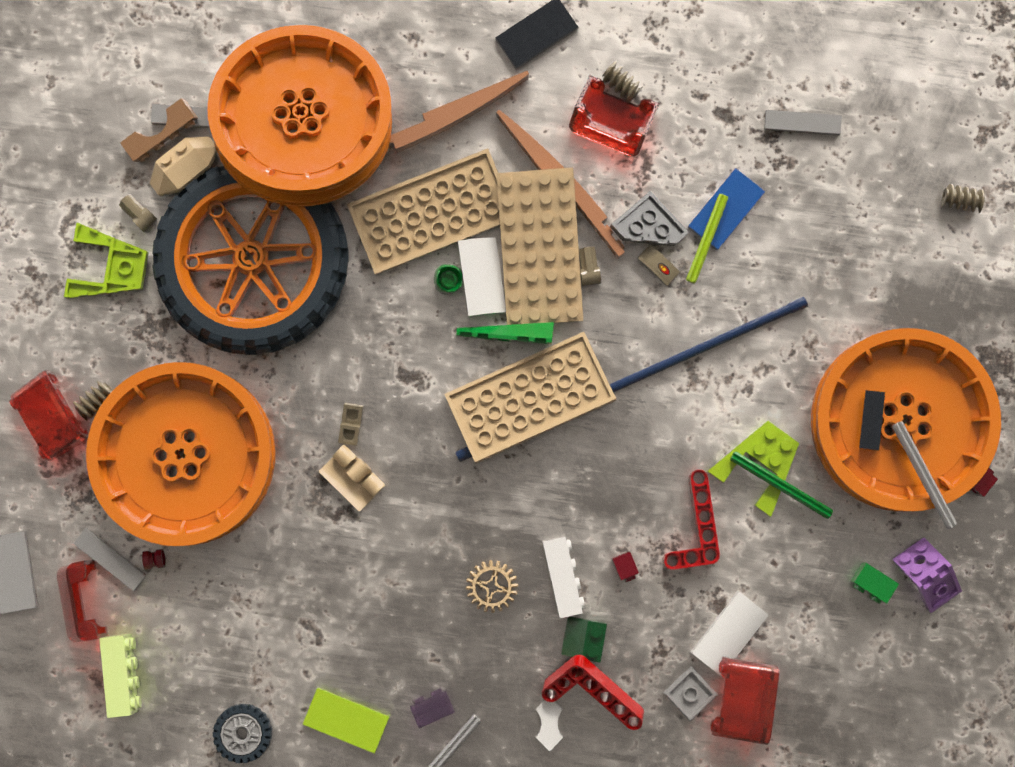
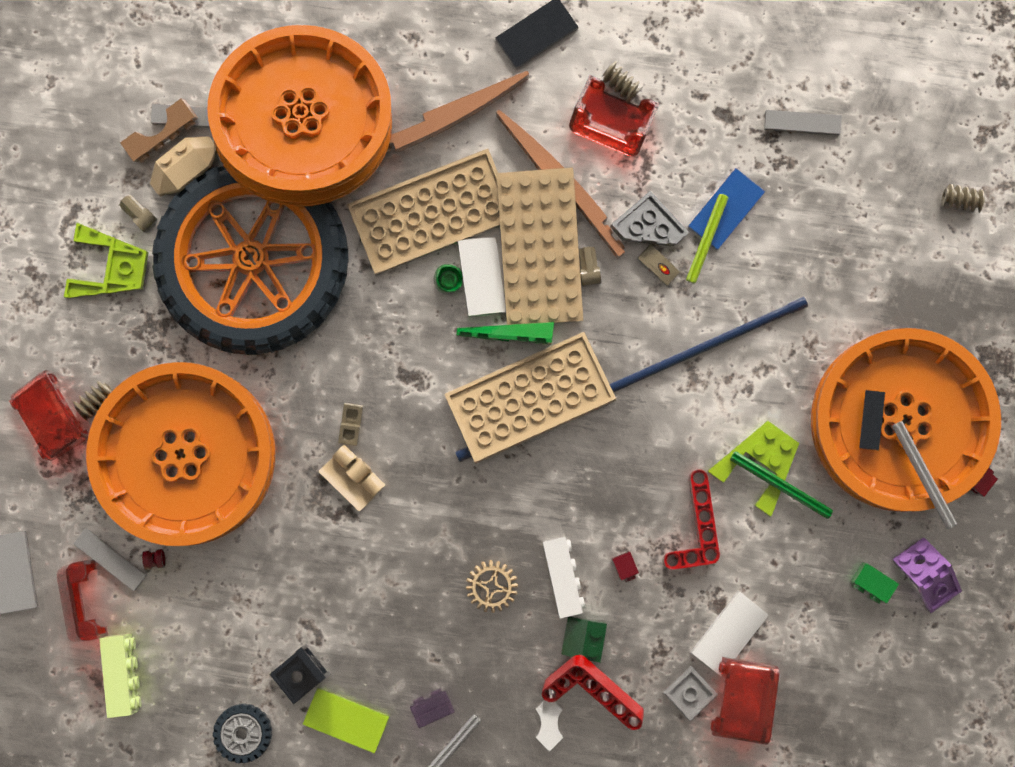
none -> black bracket [269,644,330,705]

